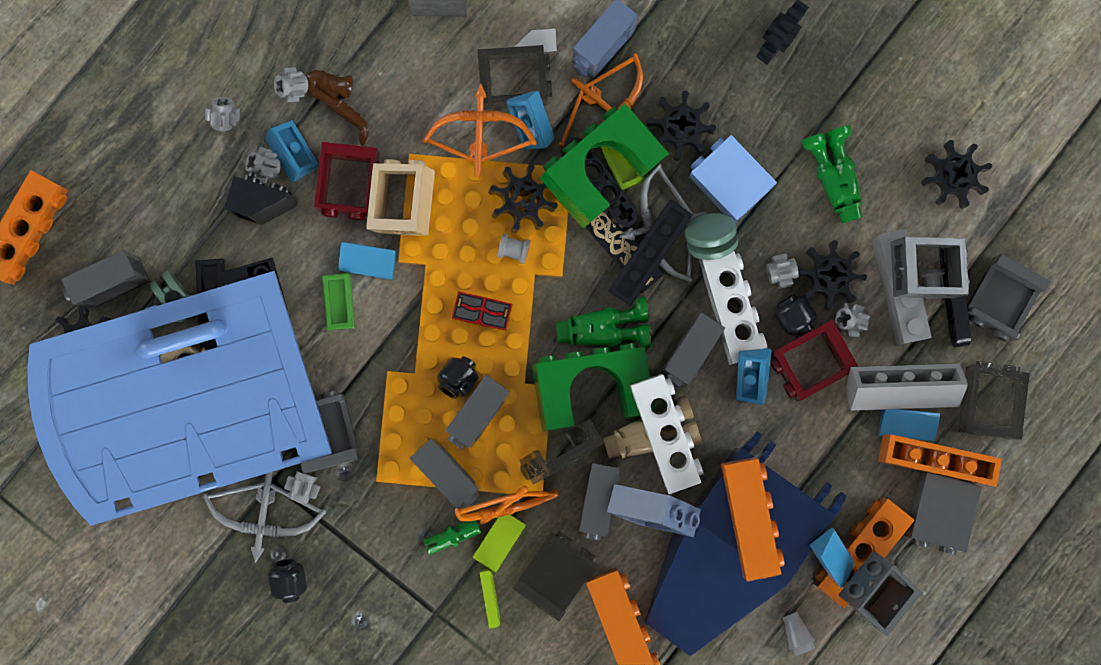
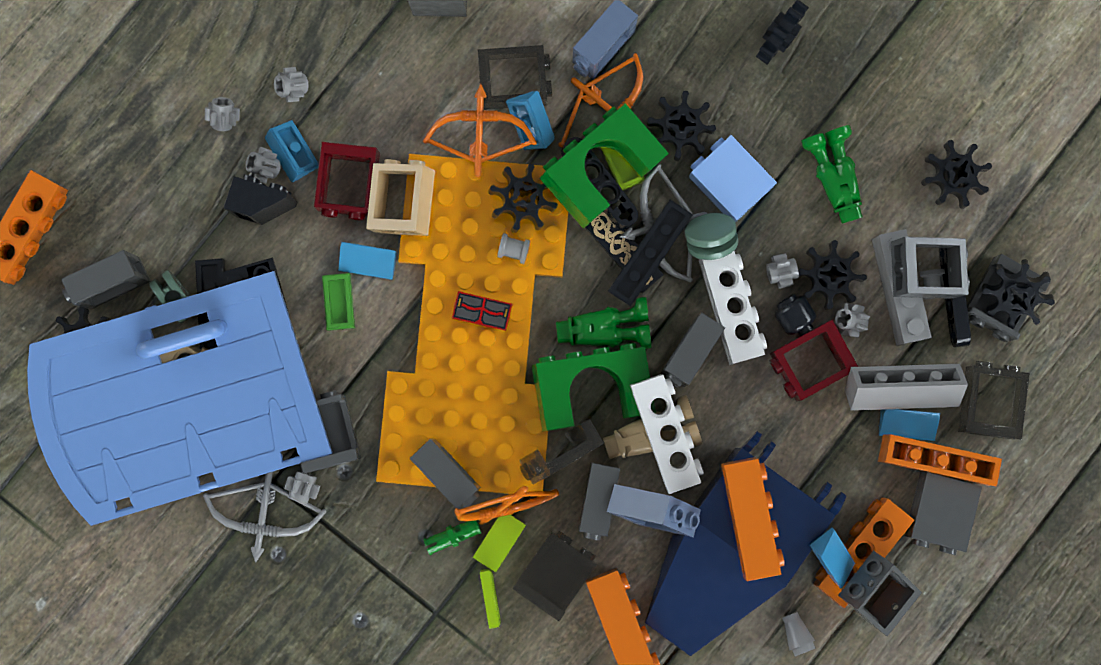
black head [268,559,307,603] -> none
reddish brown piece [306,70,369,146] -> none
black head [437,356,479,399] -> none
dark grey window [445,375,511,449] -> none
white sticker [512,28,557,53] -> none
dark azure slope [736,348,771,405] -> none
none -> black gear [982,259,1055,329]

